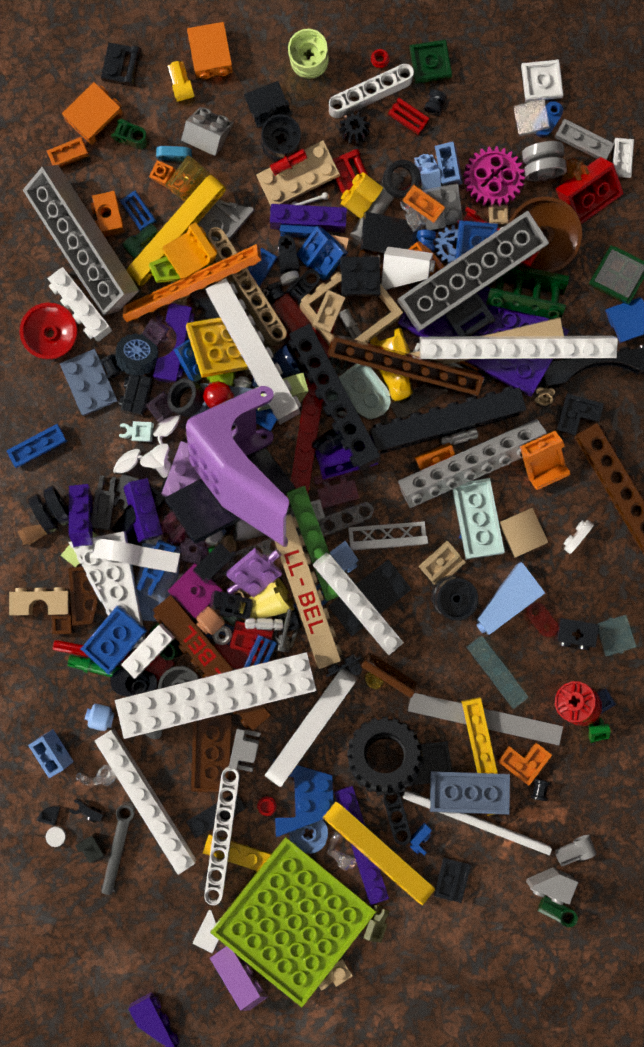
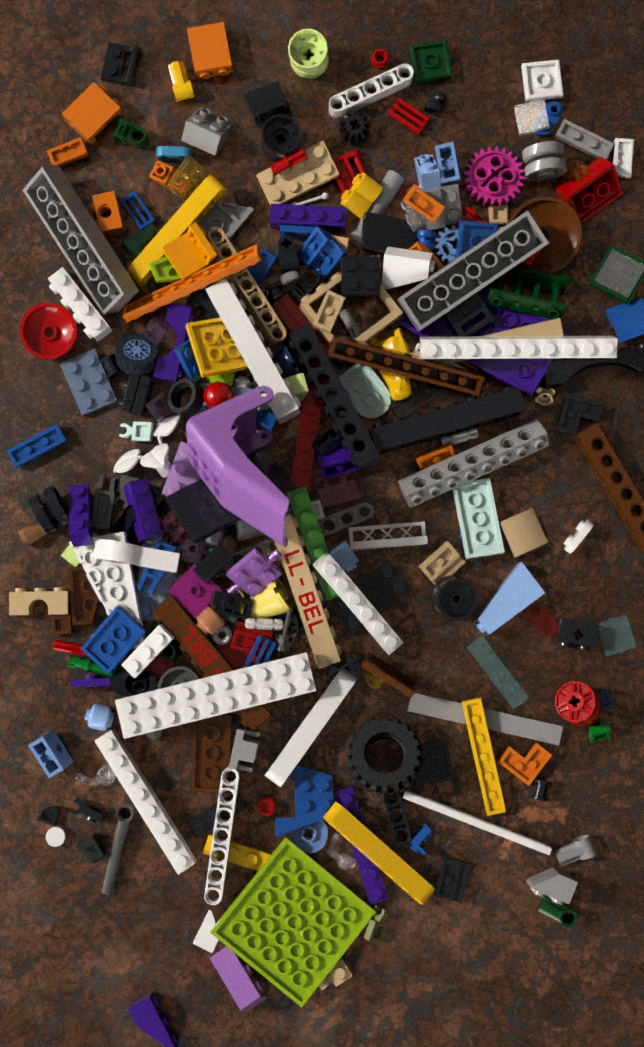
black tyre [382,159,421,198] -> none
sand blue plate [430,771,510,814] -> none
orange panel [520,431,571,490] -> none
none -> dark purple plate [71,674,111,687]

